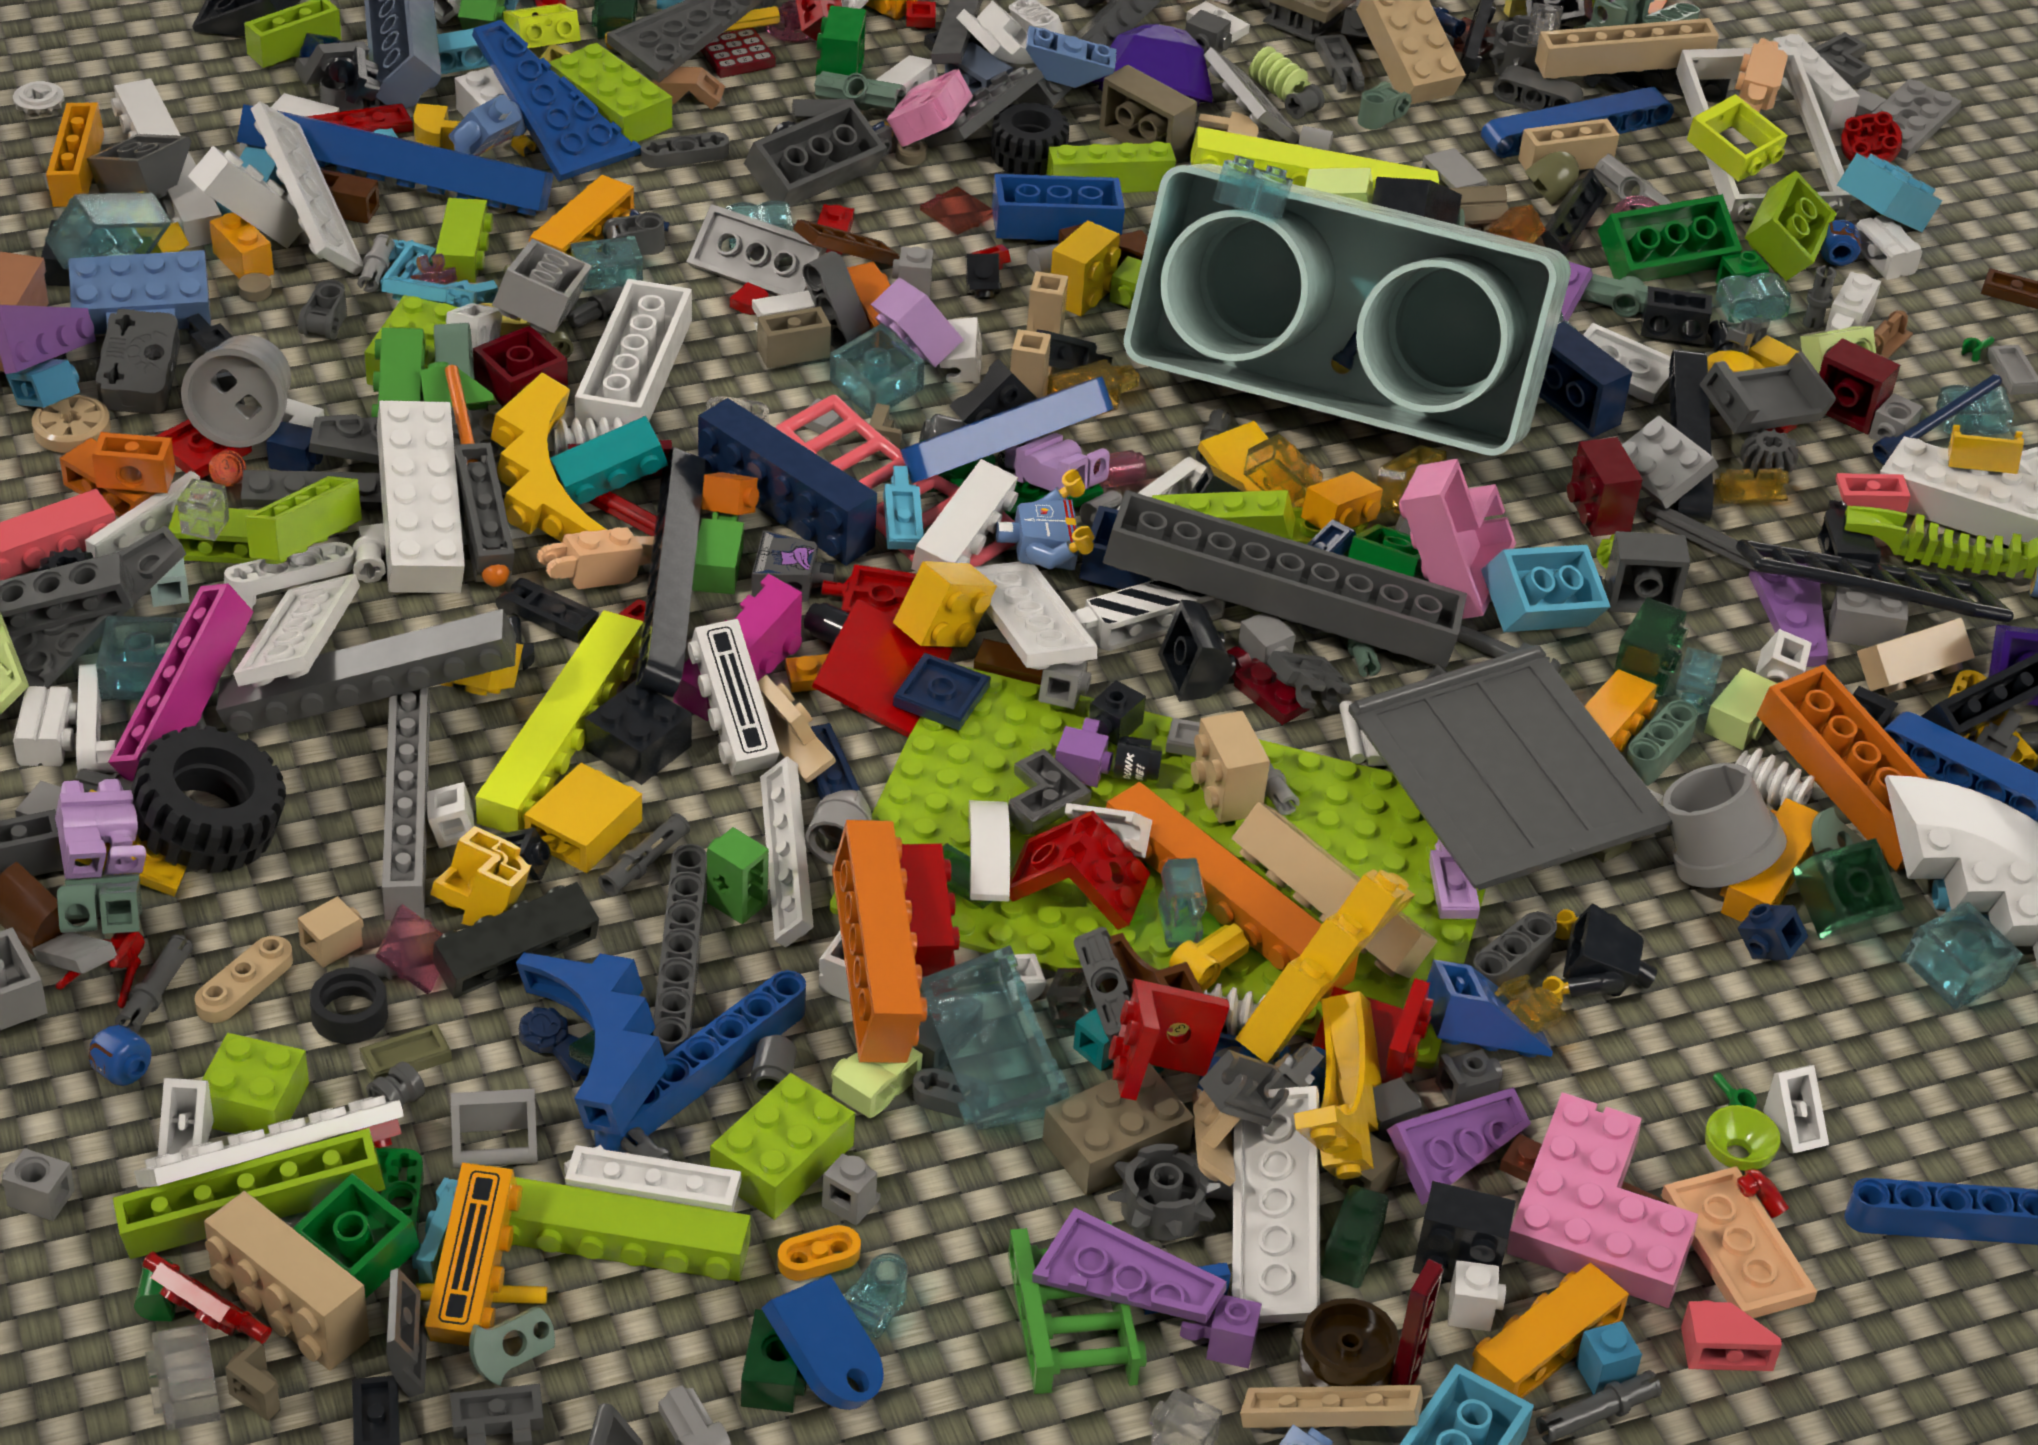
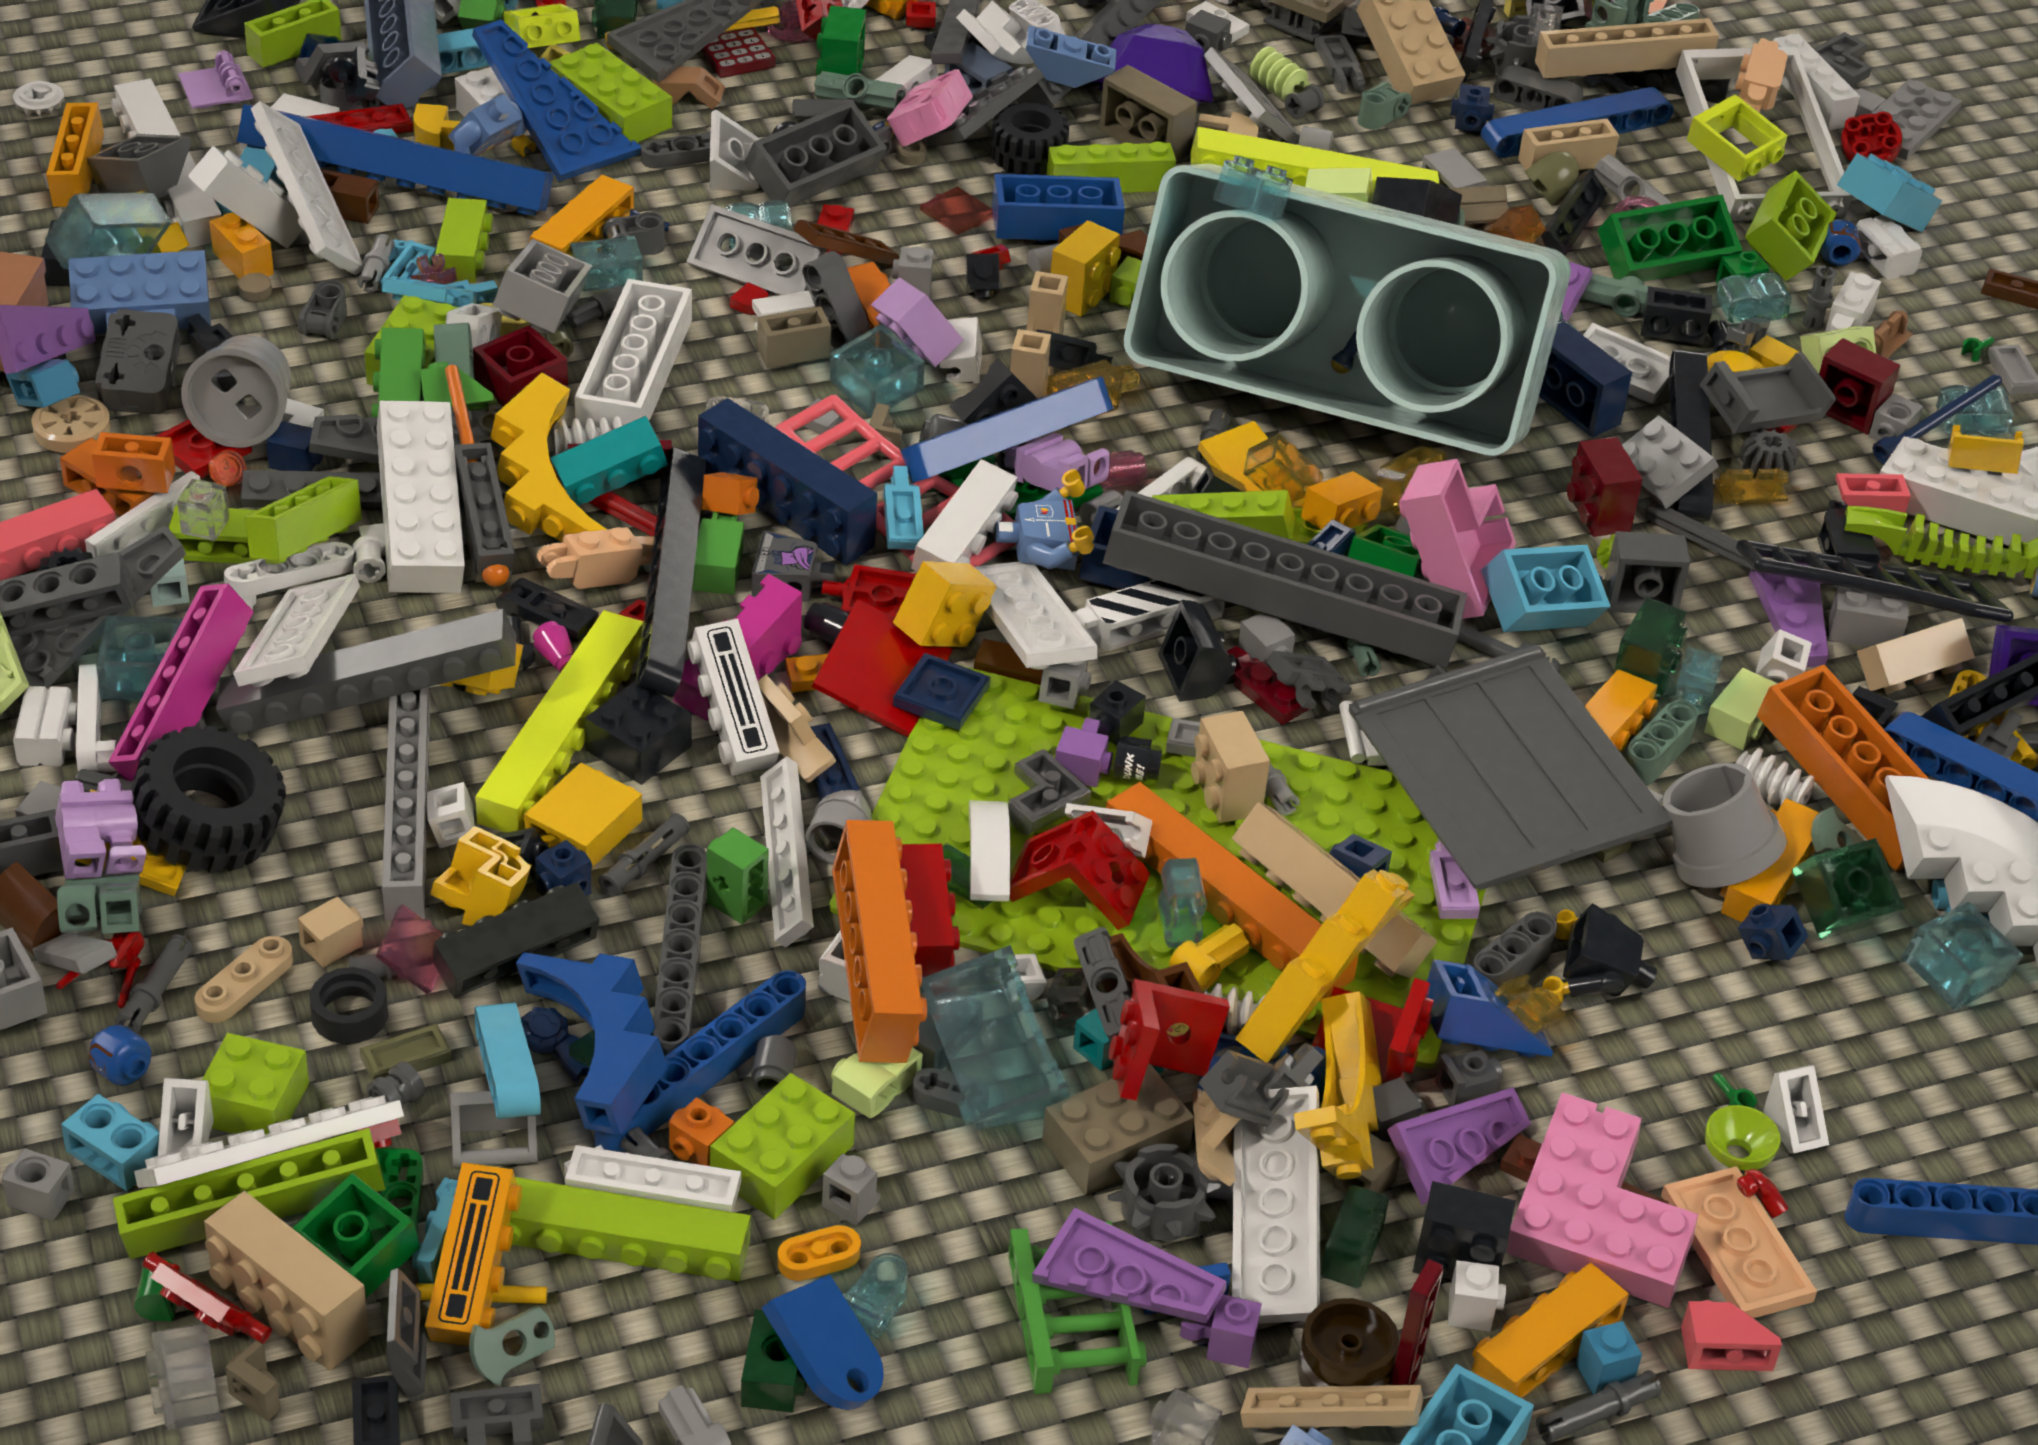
none -> medium azure brick [61,1094,159,1191]
none -> lavender hinge [178,50,253,109]
none -> medium azure beam [474,1002,541,1120]
none -> dark pink cone [533,621,574,673]
none -> dark blue brick [534,840,592,896]
none -> orange brick [668,1097,735,1166]
none -> white slope [710,110,760,191]
none -> brick [1329,834,1392,879]
none -> dark blue brick [1450,84,1495,132]

